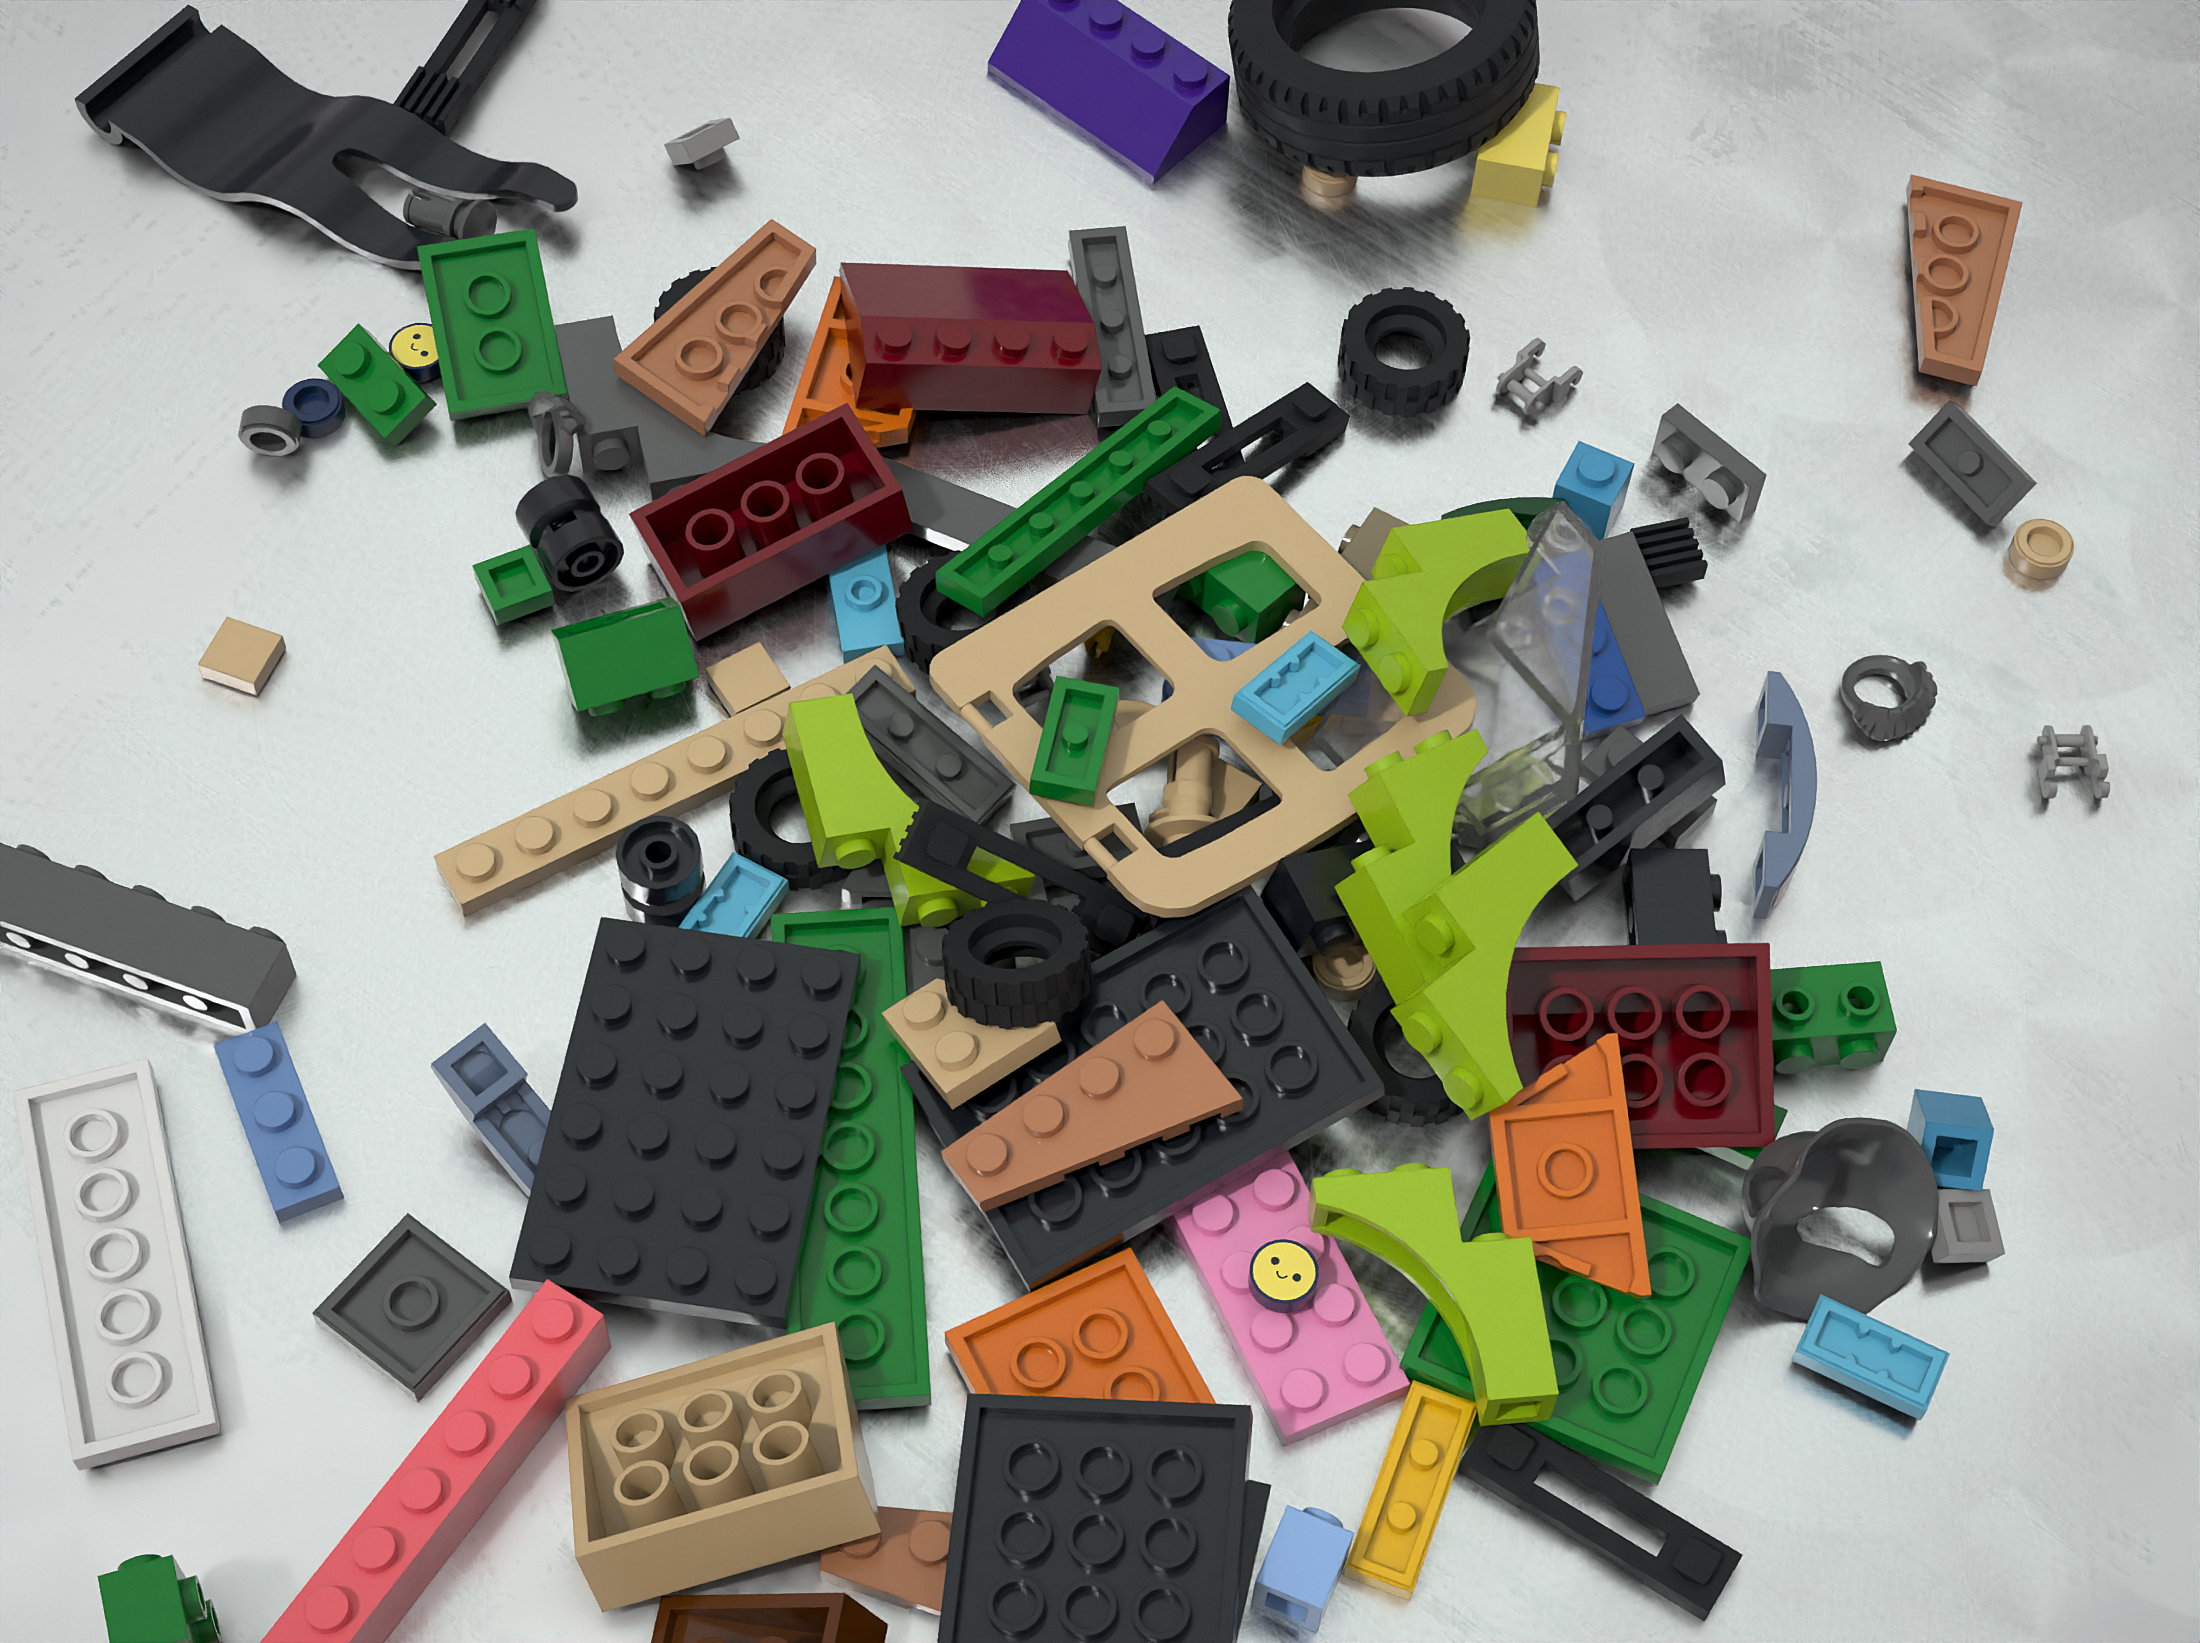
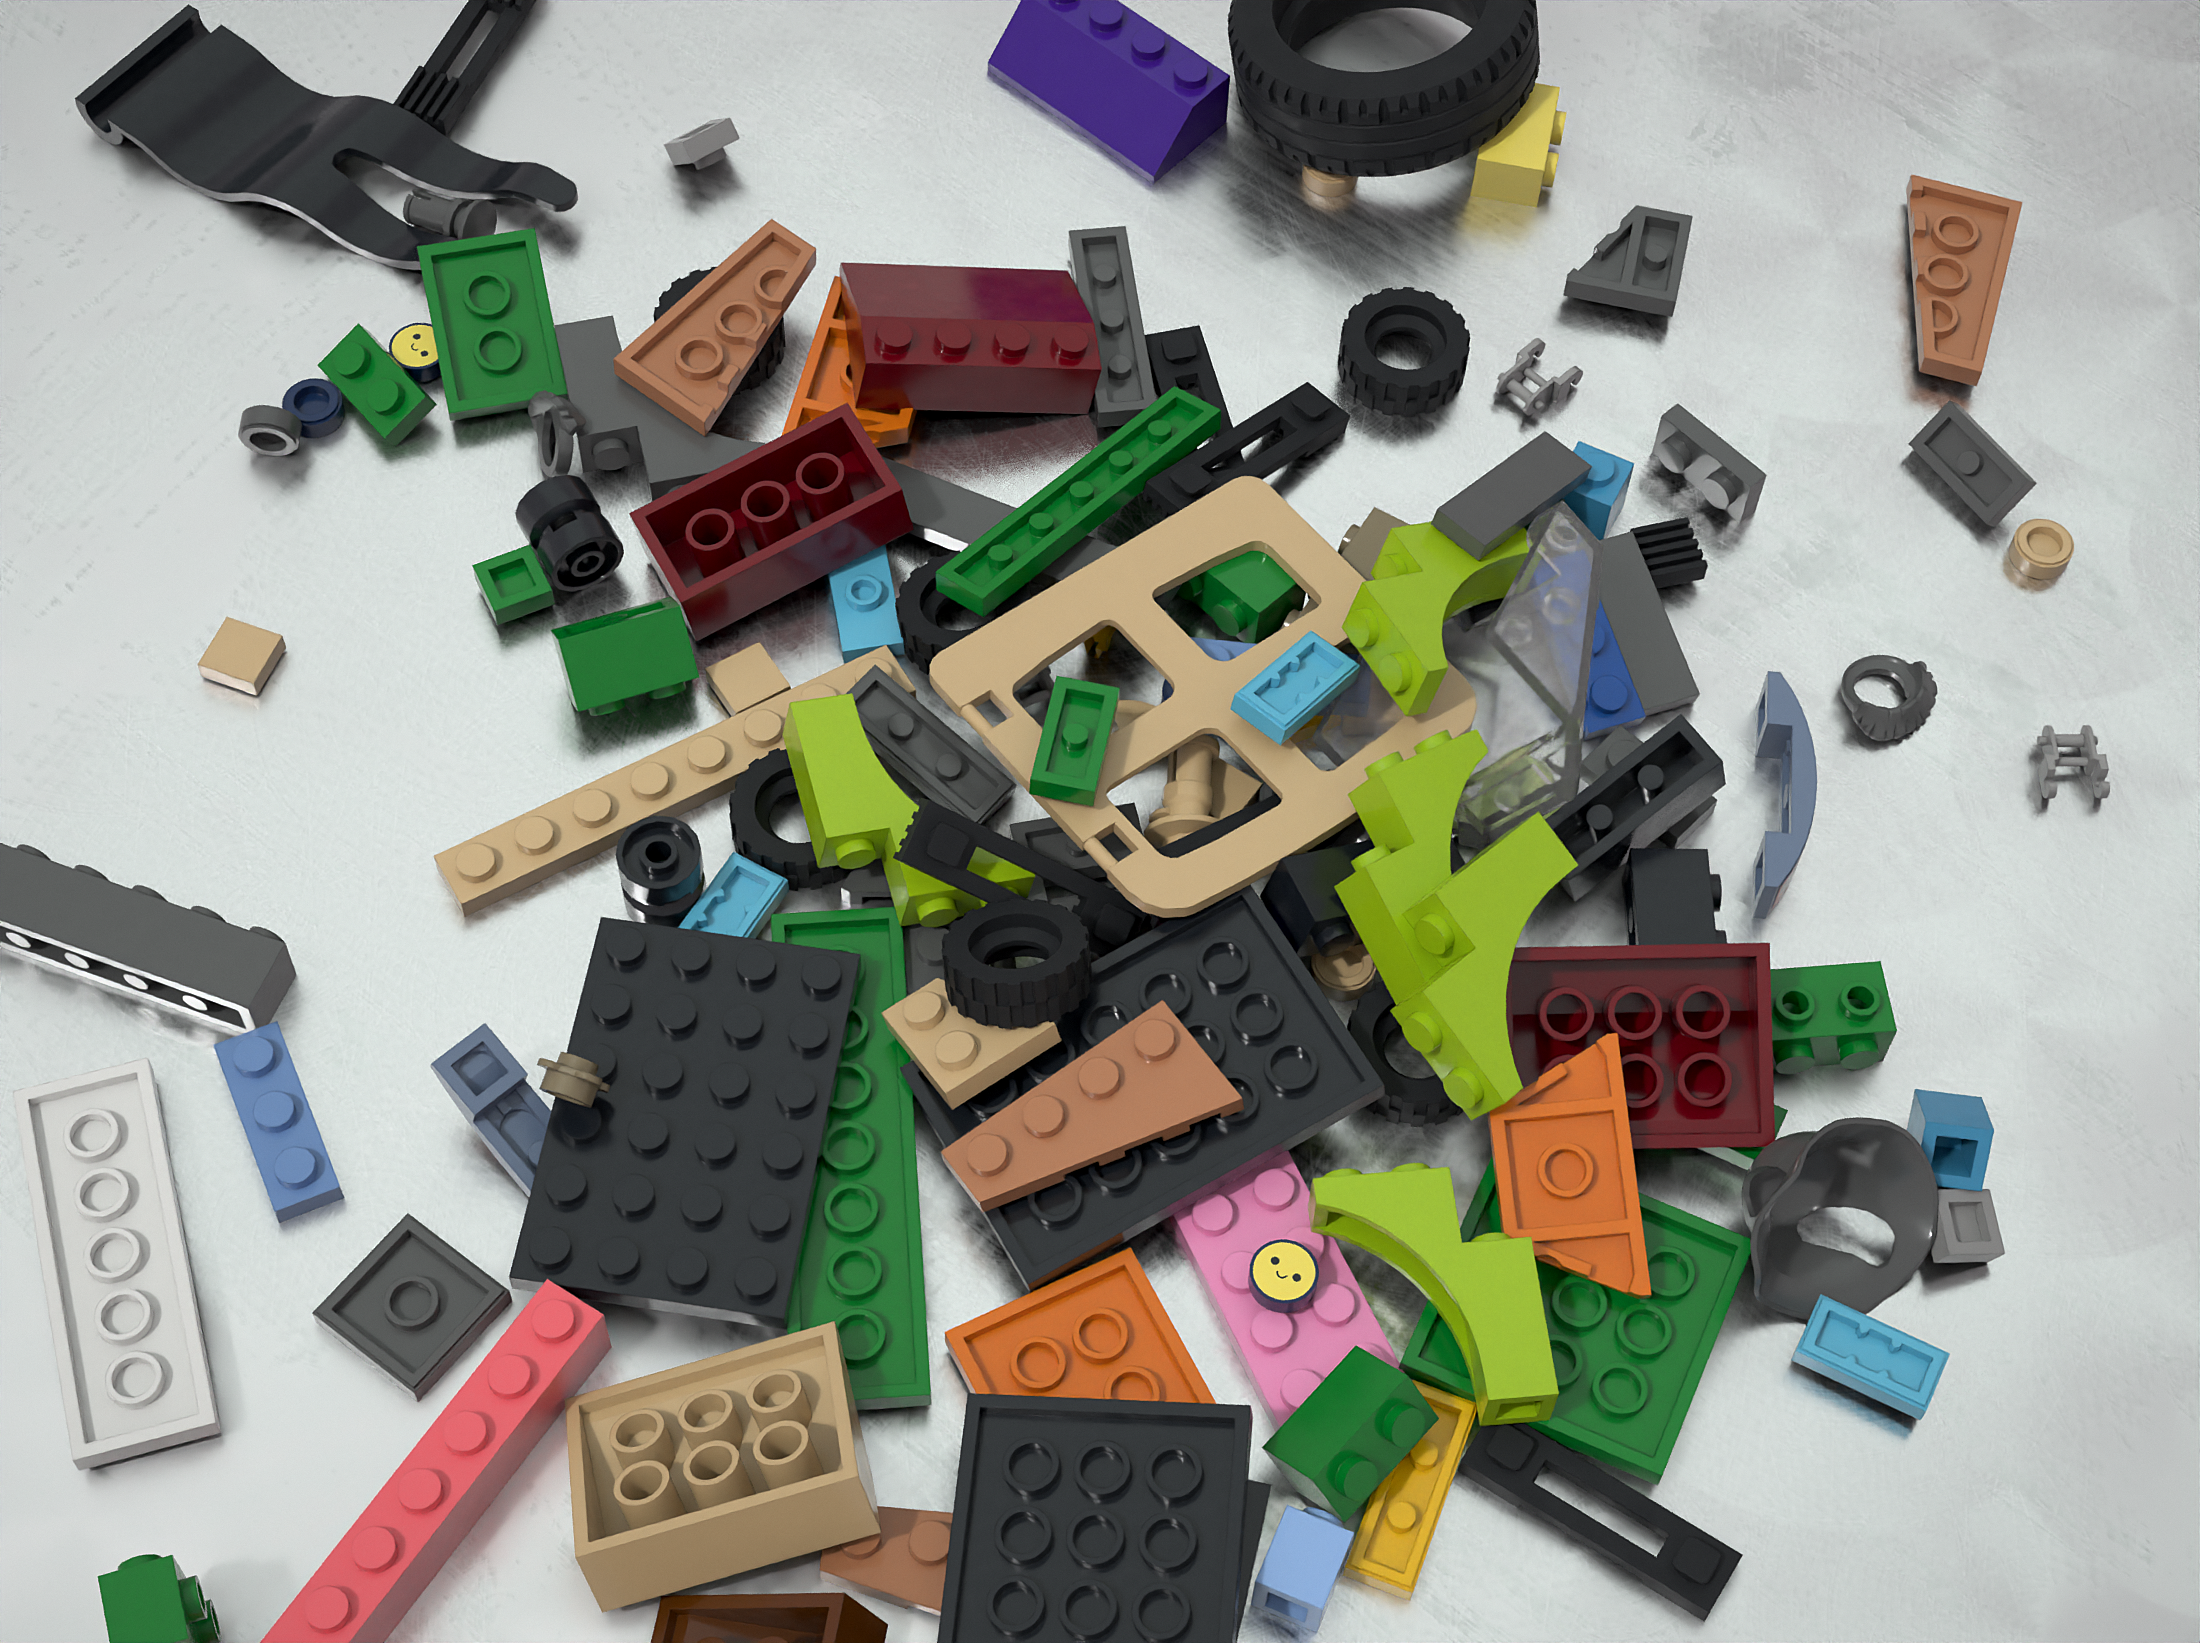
none -> dark tan plate [537,1052,611,1108]
none -> green brick [1262,1345,1439,1523]
none -> dark grey tile [1431,431,1592,561]
none -> dark grey wing [1563,205,1693,317]

